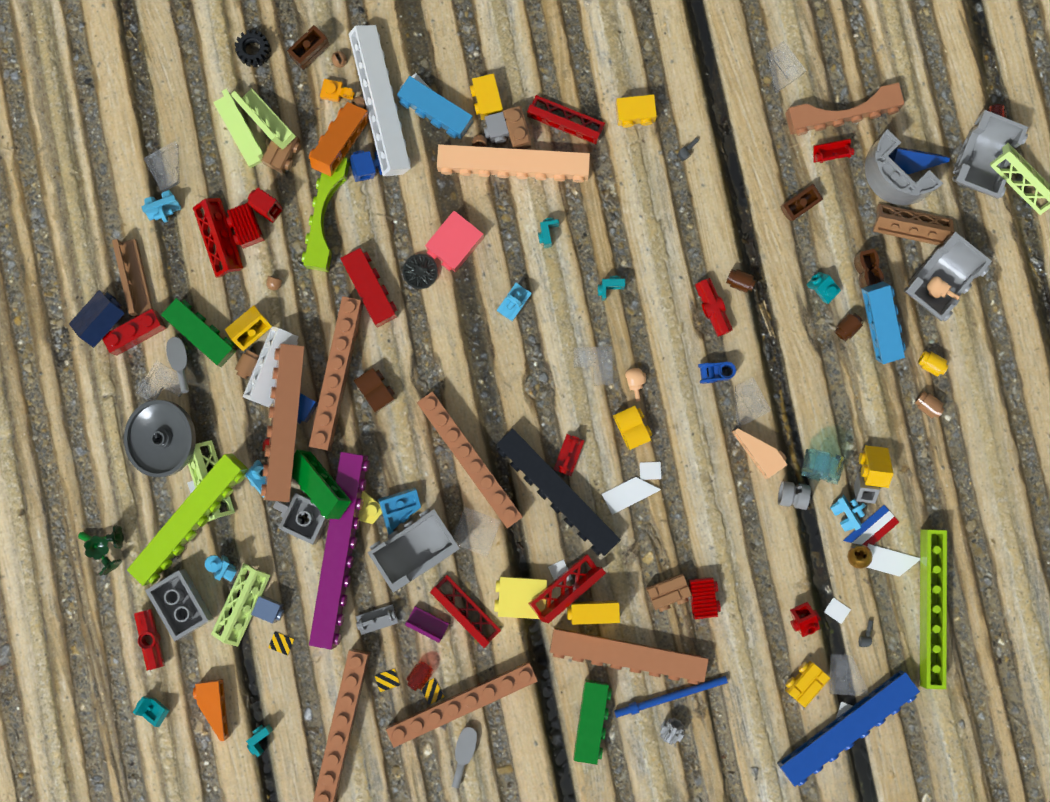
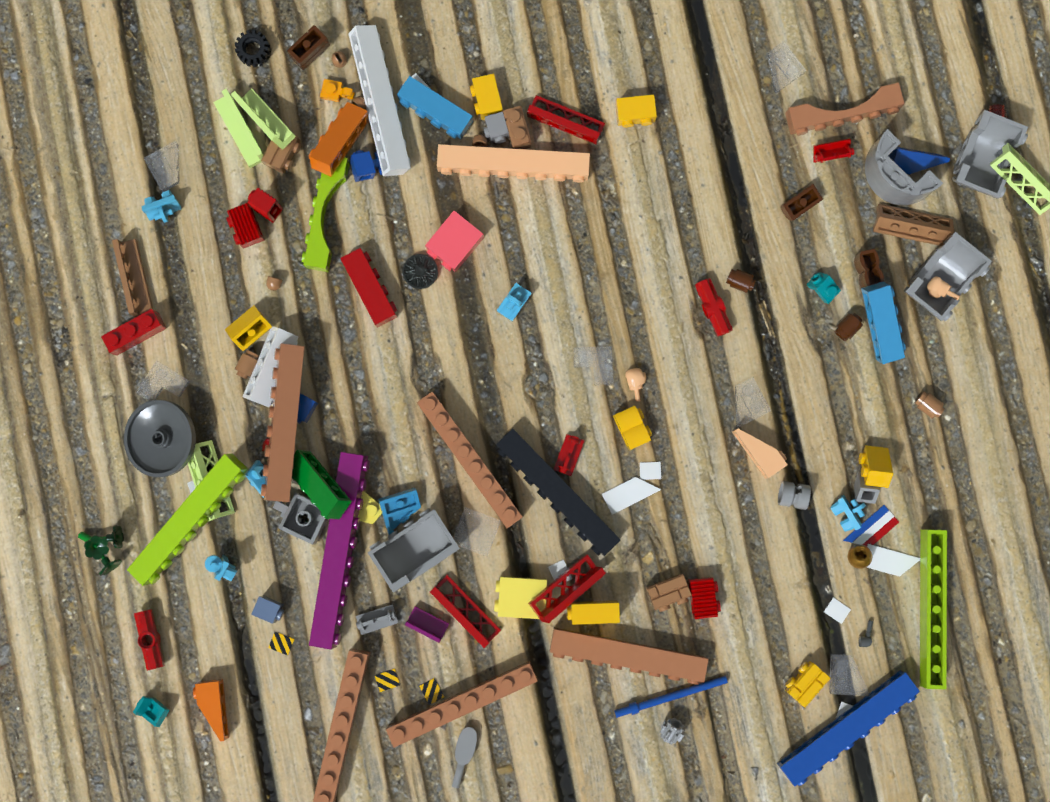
dark blue brick [69,290,124,348] -> none
light grey brick [145,569,214,641] -> none
green brick [161,298,236,368] -> none
light grey piece [166,337,189,393] -> none
red fence [193,198,243,278] -> none
yellowish green fence [211,563,271,647] -> none
teal bracket [246,724,273,757] -> none
nougat brick [309,296,364,452] -> none
reddish brown brick [354,368,396,413] -> none
clear red brick [406,661,434,691] -> none
teal bracket [538,218,559,248] -> none
green brick [573,680,612,765] -> none
teal bracket [598,276,625,301] -> none
dark grey hand [678,138,699,161] -> none
blue piece [698,362,736,384] -> none
red brick [790,602,820,637] -> none
clear light blue brick [801,449,845,485] -> none
yellow brick [917,350,949,377] -> none

